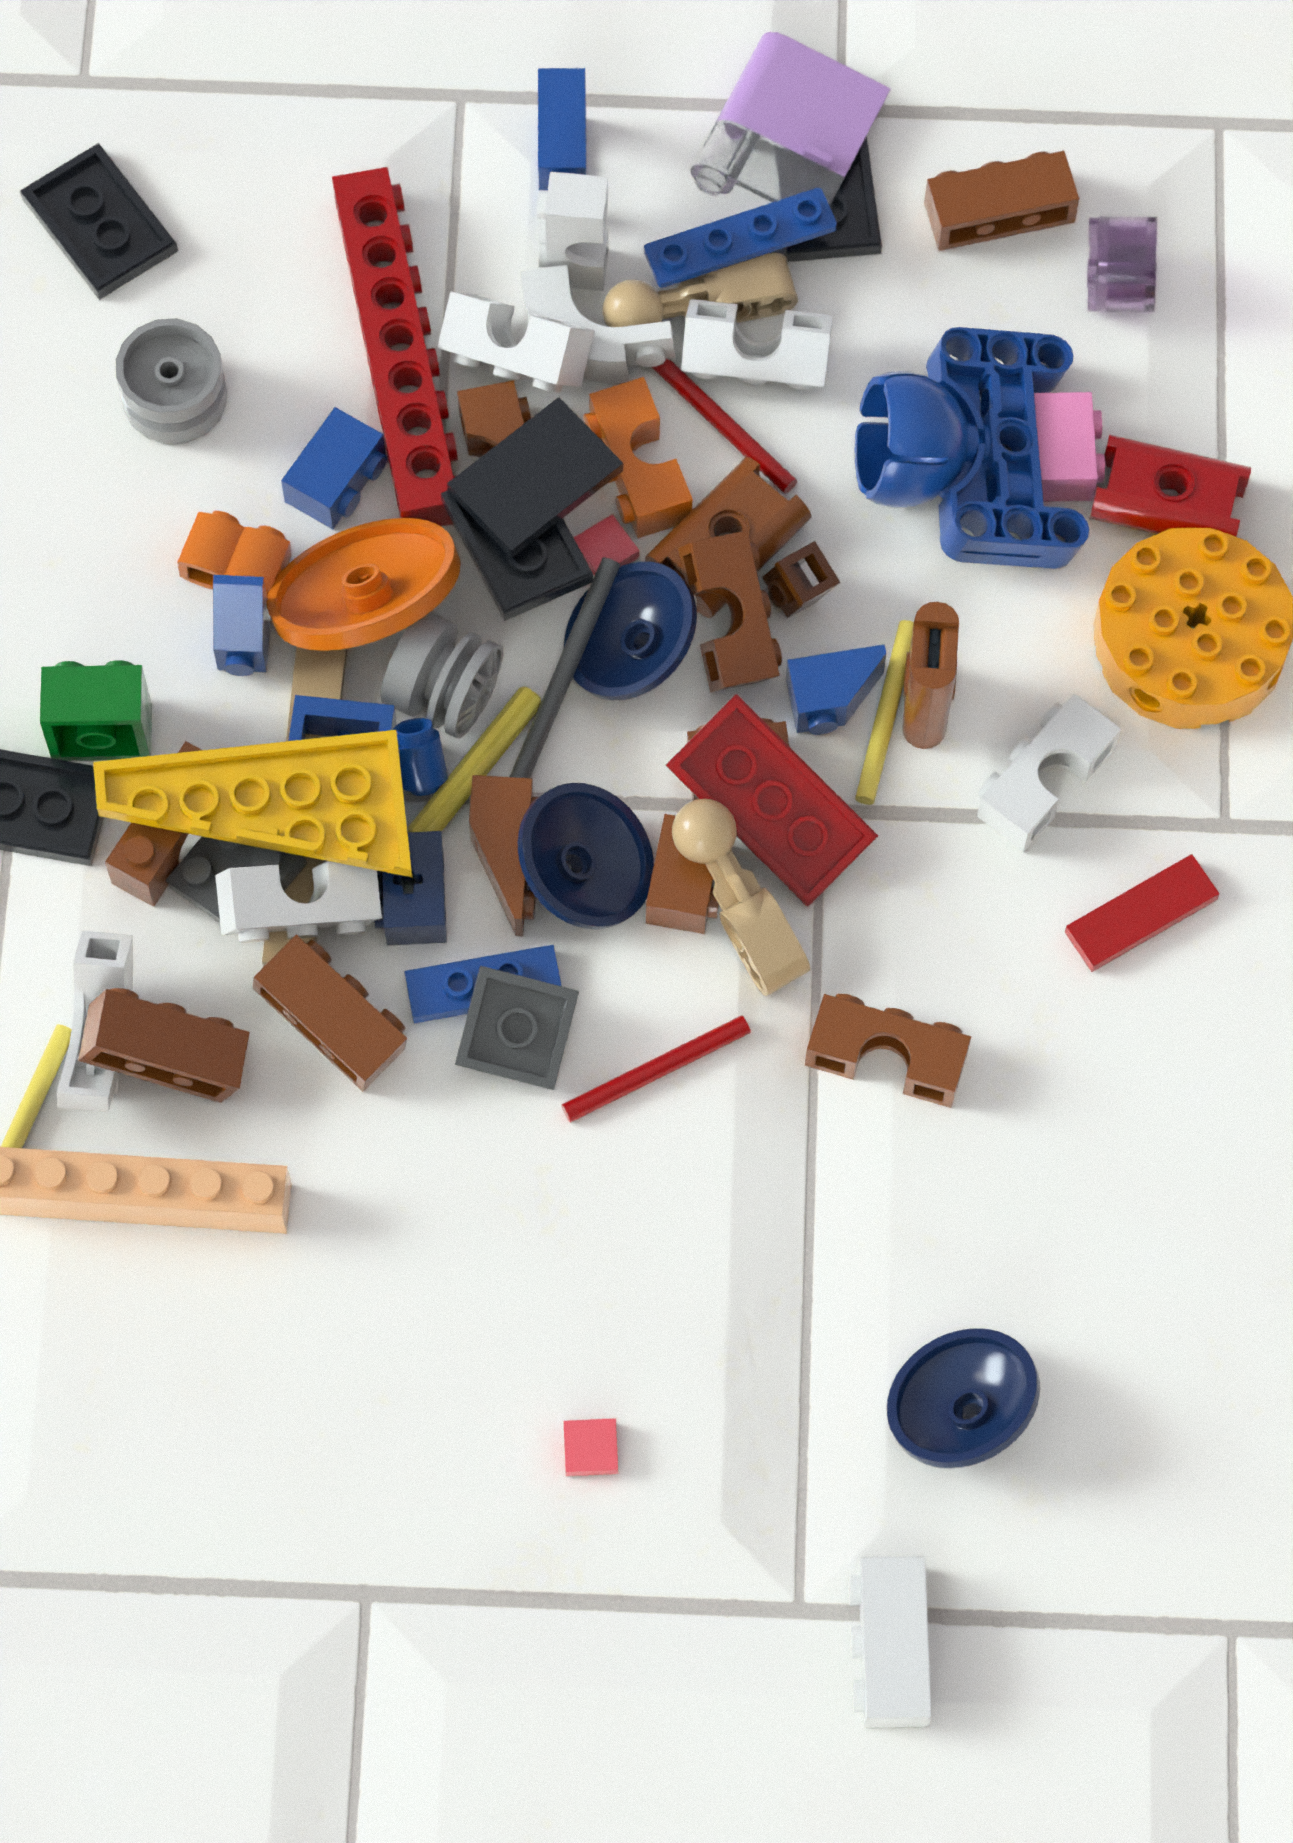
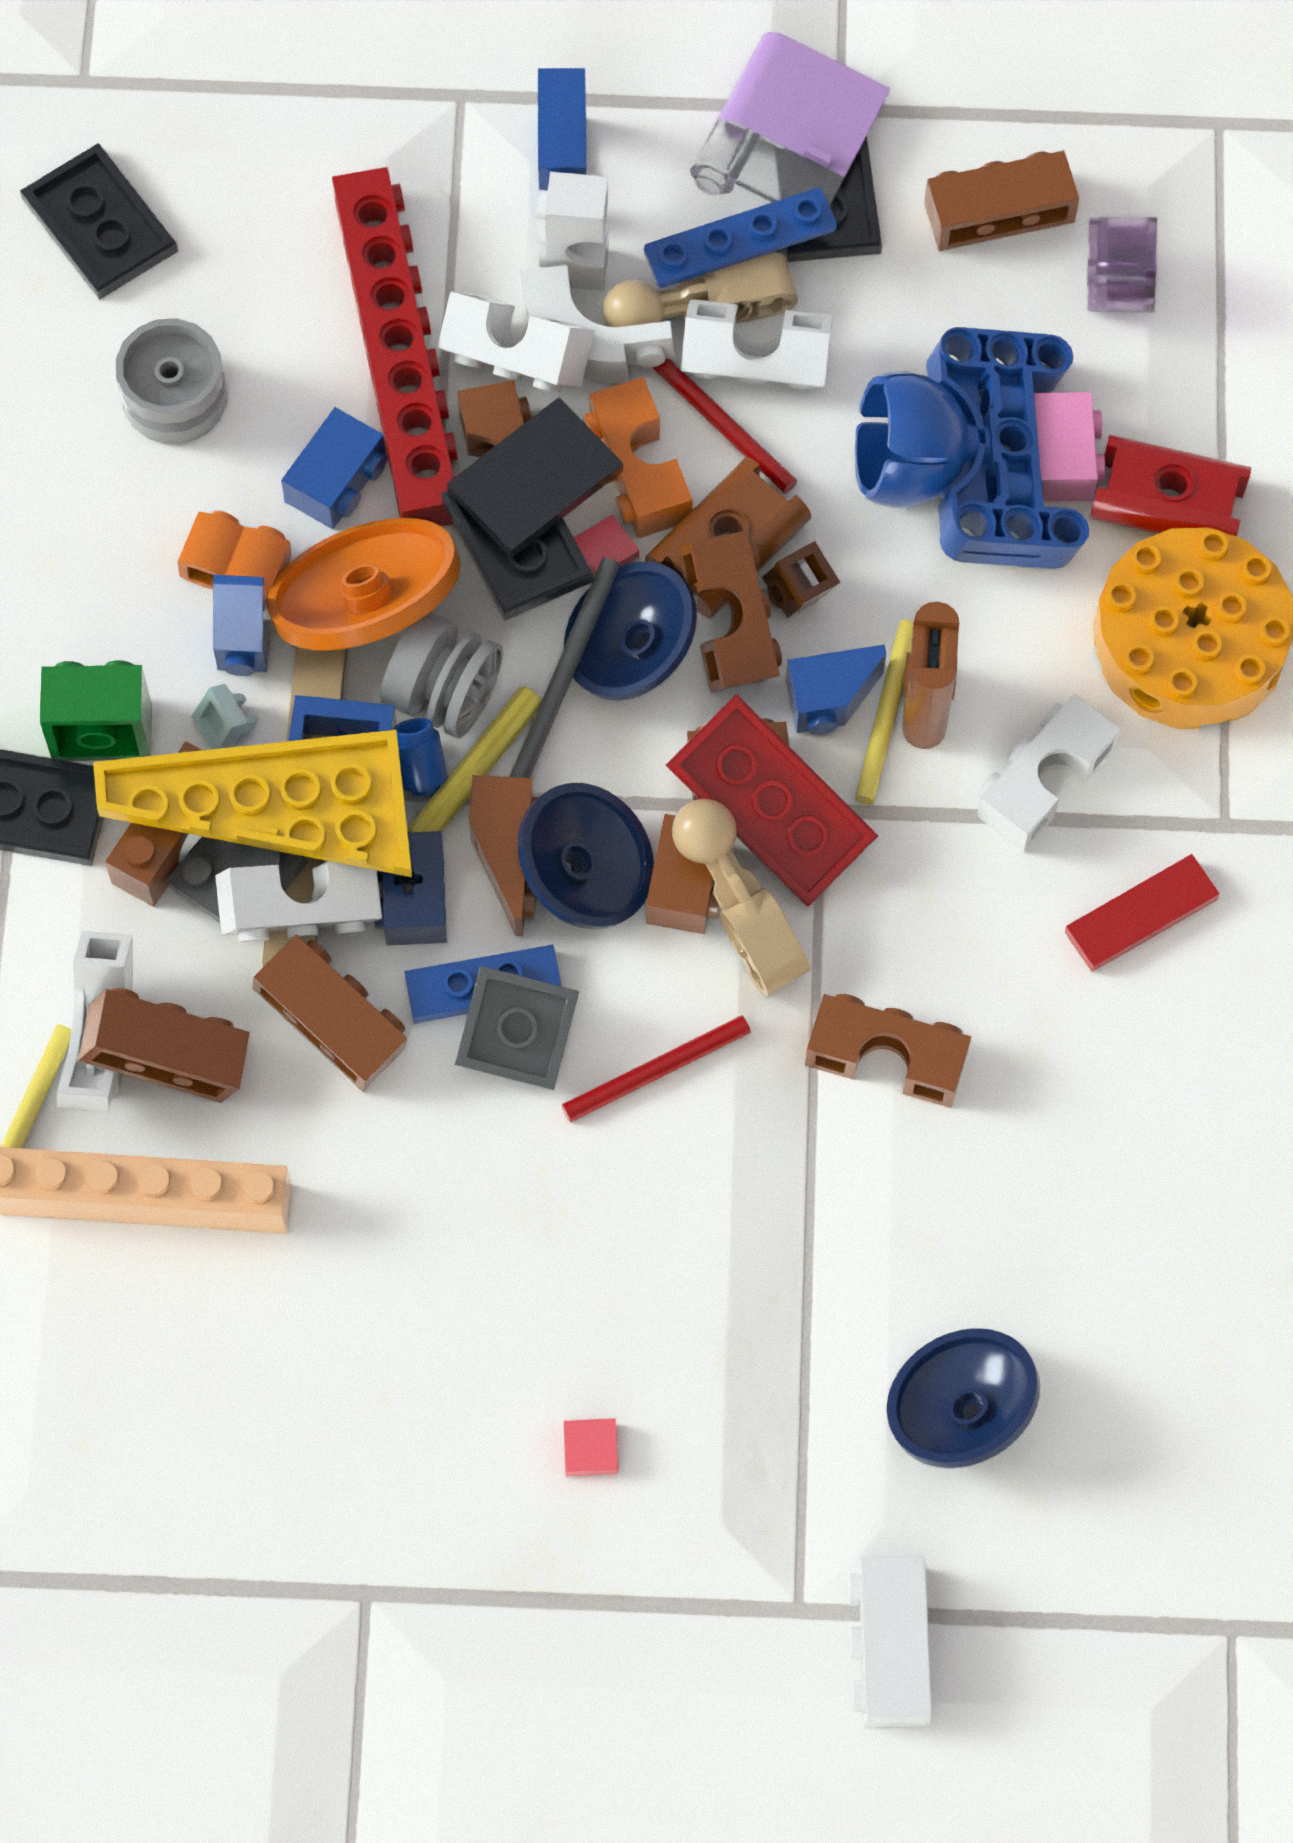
none -> light aqua tile [191,683,259,749]

